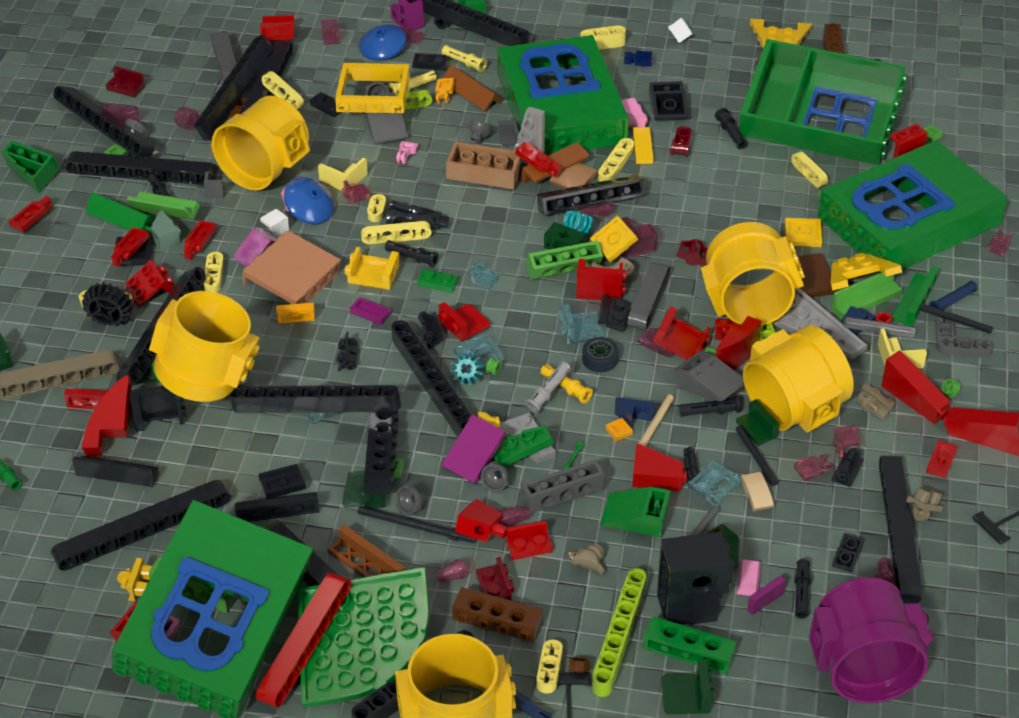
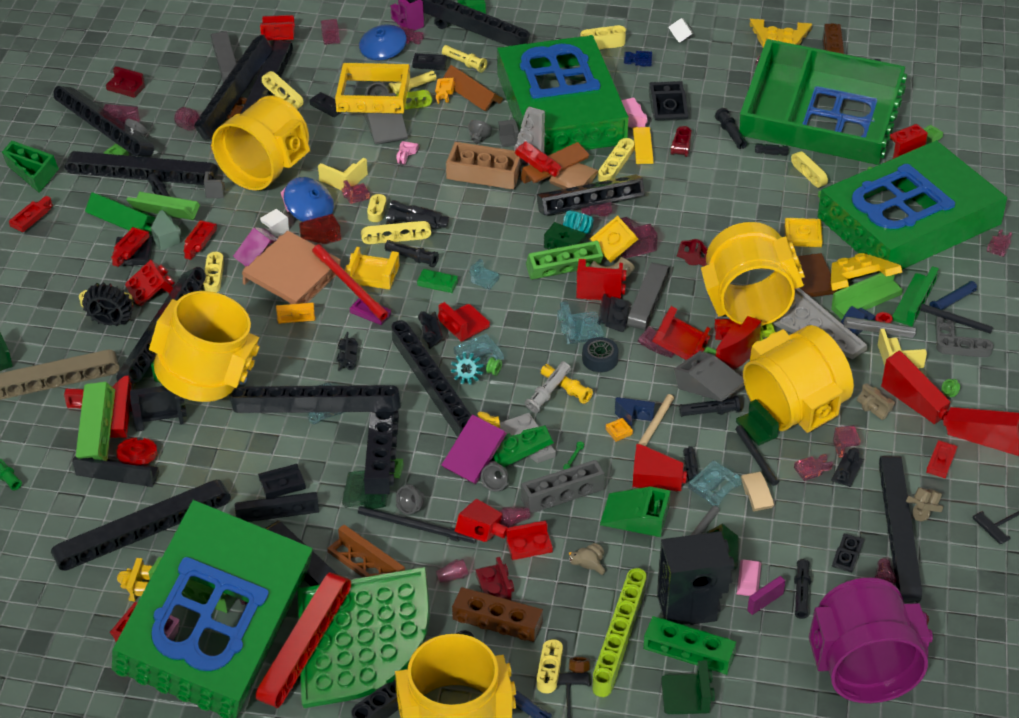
none -> bright green panel [76,382,115,461]
none -> red tile [117,438,157,466]
none -> clear red slope [299,214,341,245]
none -> red piece [312,244,388,321]
none -> black axle [755,143,789,156]

